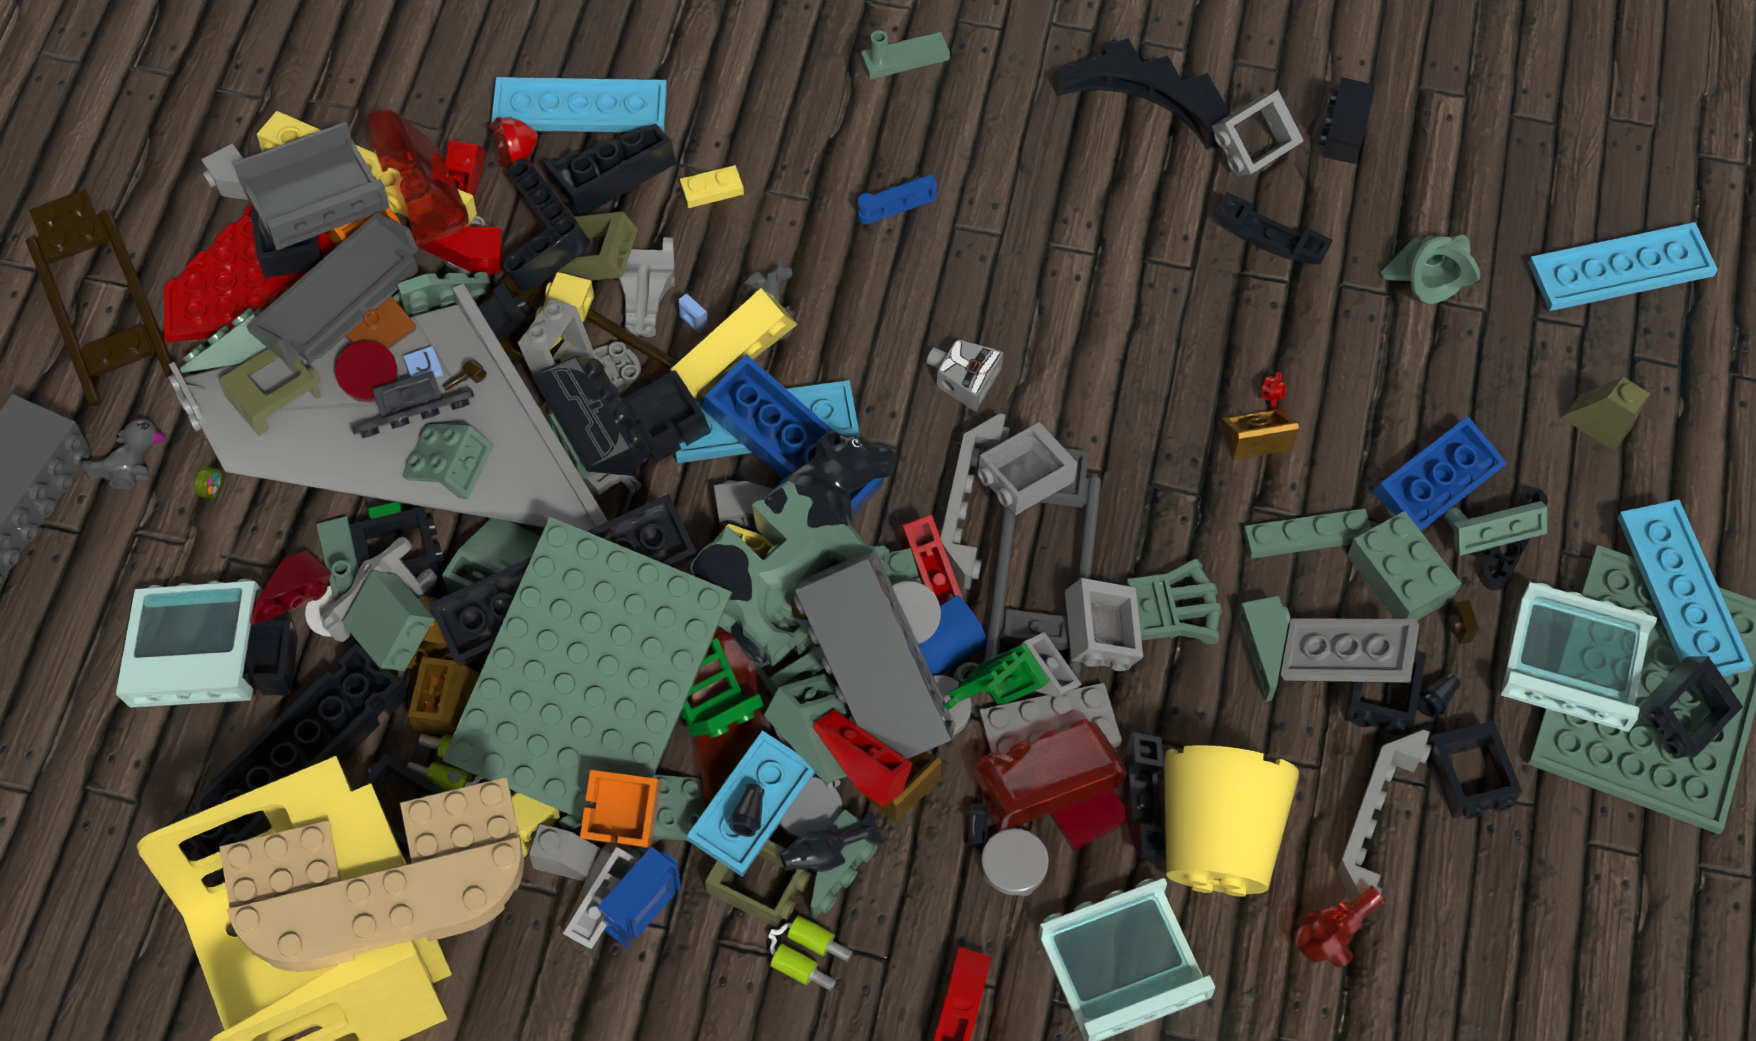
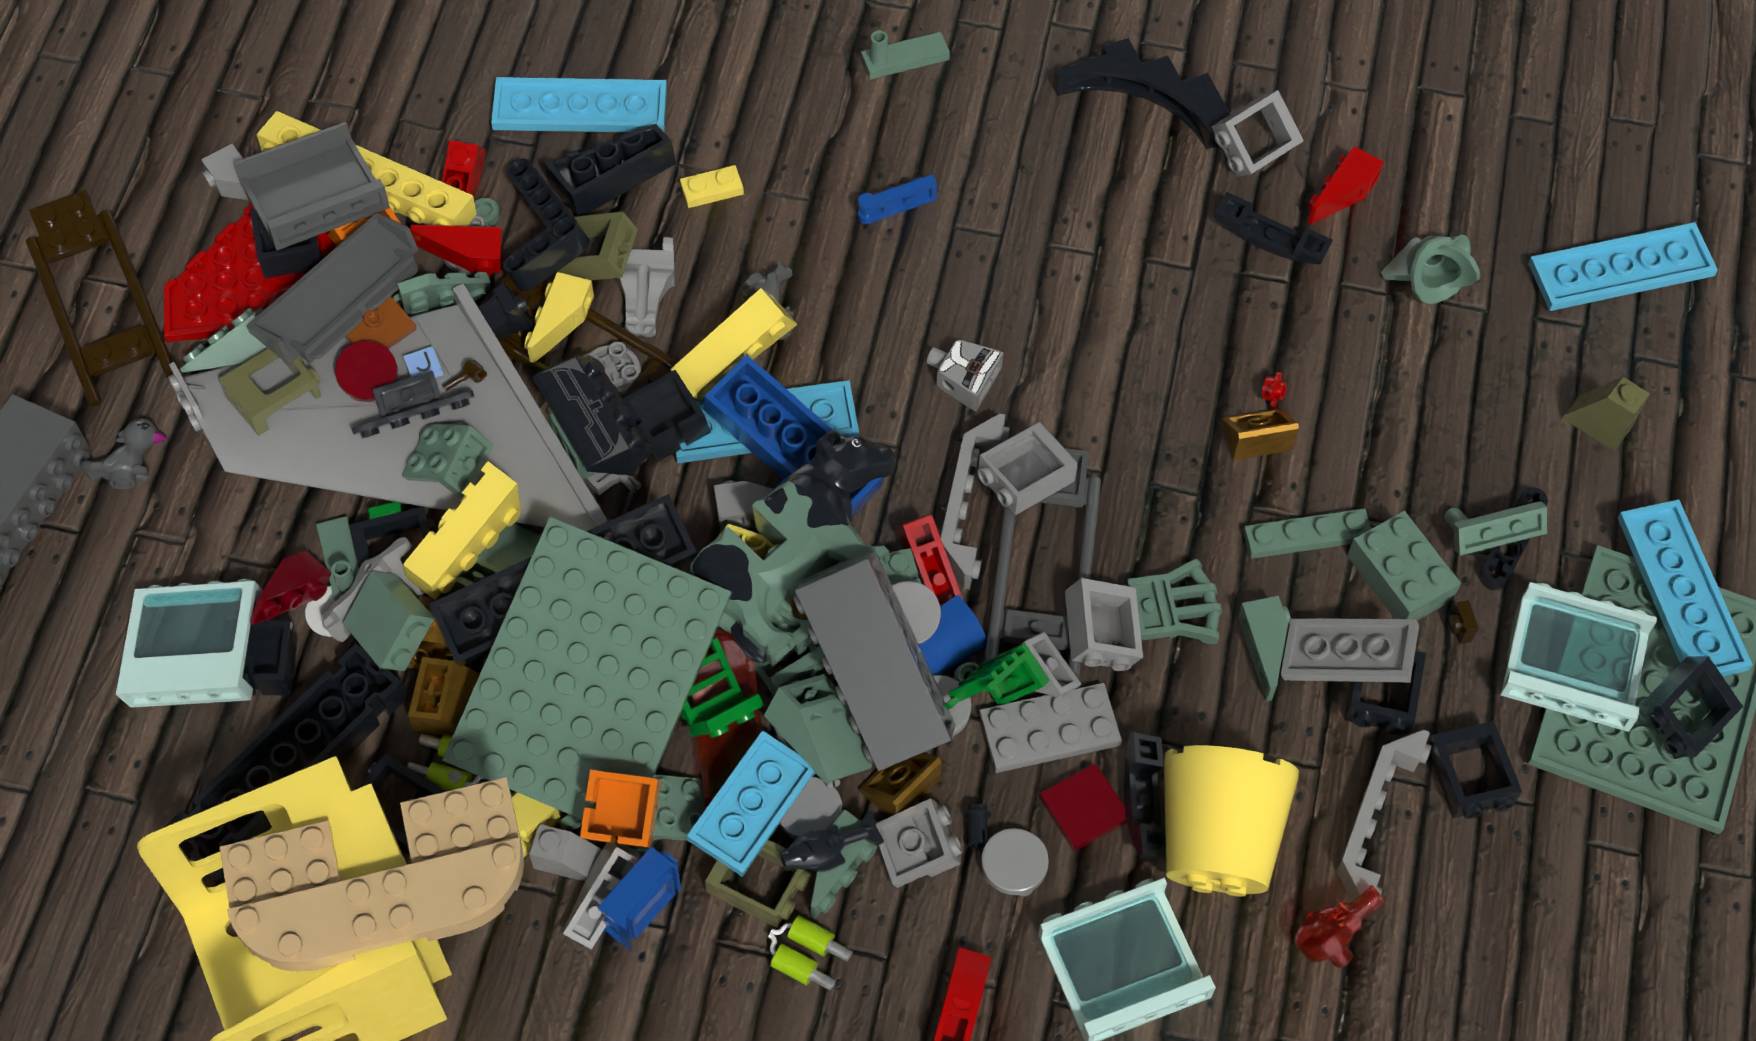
clear neon green tile [195,466,222,499] -> none
clear red windscreen [366,109,469,247] -> none
red hair [489,117,538,169] -> none
light grey window [518,299,595,390] -> none
light blue tile [679,293,708,334] -> none
black cone [728,784,765,837] -> none
red slope [813,709,913,807] -> none
clear red windscreen [975,719,1127,832] -> none
black piece [1319,77,1376,164] -> none
blue slope [1372,416,1507,531] -> none
black cone [1417,673,1461,718] -> none
none -> light yellow wedge [403,461,521,600]
none -> sand green tile [474,198,500,226]
none -> light grey plate [876,798,963,888]
none -> red slope [1307,146,1384,224]

